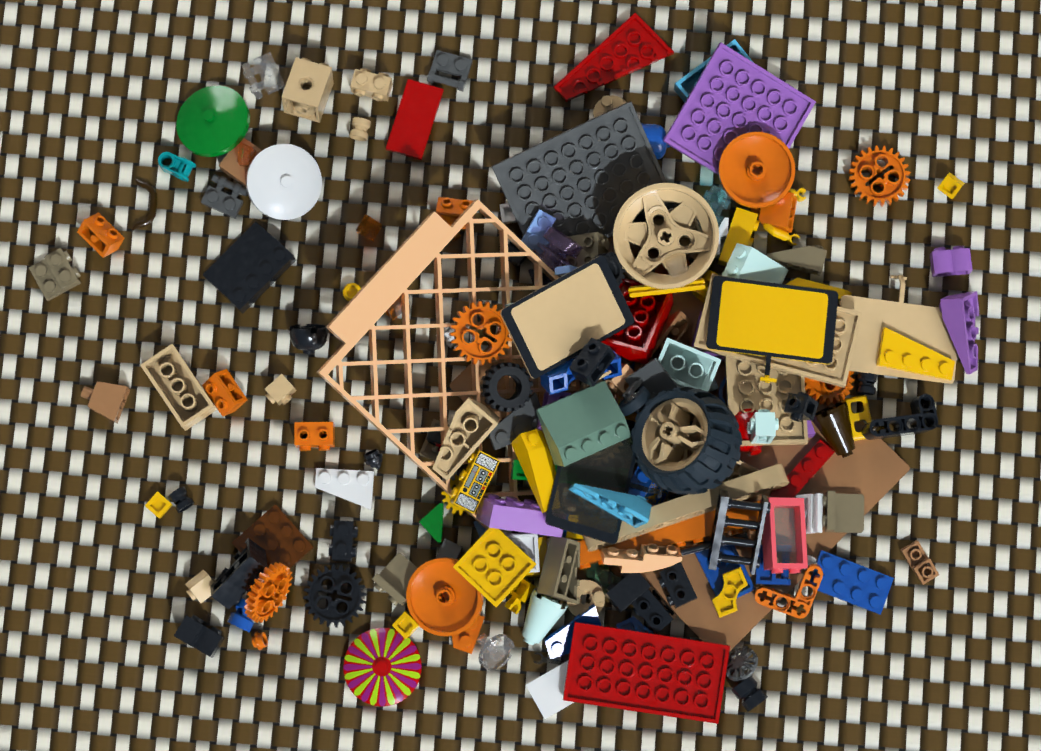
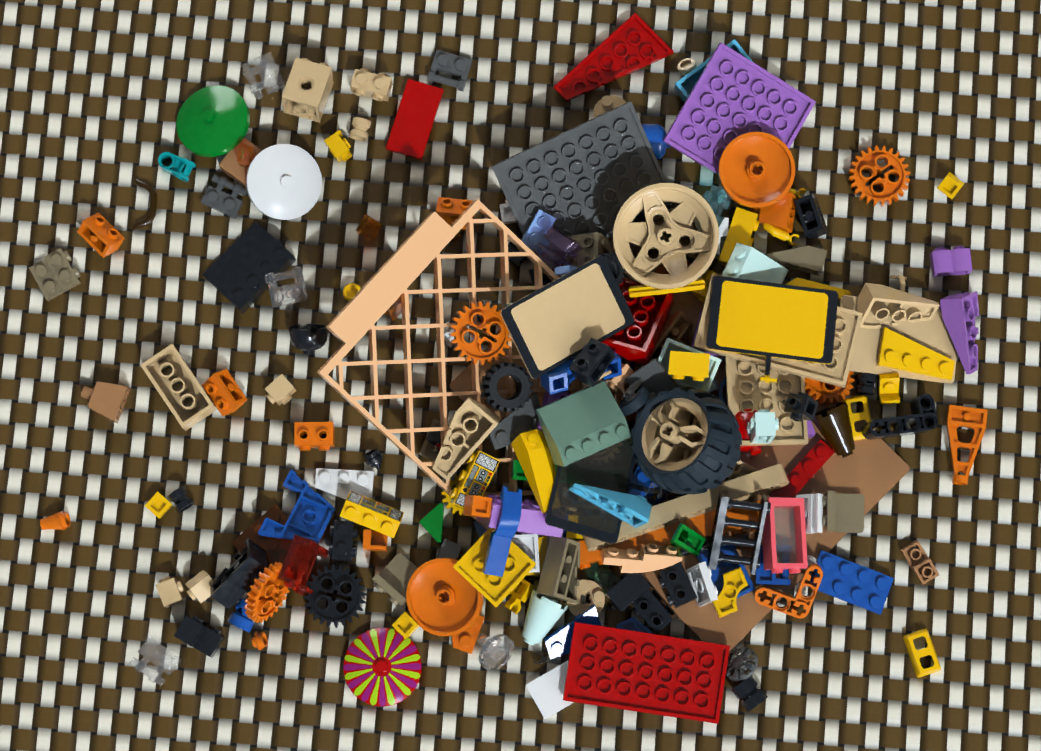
none -> orange cone [40,511,71,530]
none -> clear plate [130,636,182,686]
none -> tan brick [156,576,185,608]
none -> blue wing [258,469,335,544]
none -> clear plate [265,267,308,308]
none -> clear red panel [277,535,329,595]
none -> yellow brick [324,130,352,163]
none -> yellow brick [340,491,404,538]
none -> orange panel [363,529,388,551]
none -> orange panel [463,495,492,518]
none -> blue piece [482,486,522,577]
none -> yellow brick [668,351,711,381]
none -> green slope [670,523,706,556]
none -> tan tile [677,58,697,76]
none -> white plate [686,561,718,607]
none -> black brick [794,194,829,240]
none -> tan wedge [857,283,940,329]
none -> yellow bracket [878,373,900,404]
none -> yellow piece [903,629,941,678]
none -> orange plate [946,405,988,485]

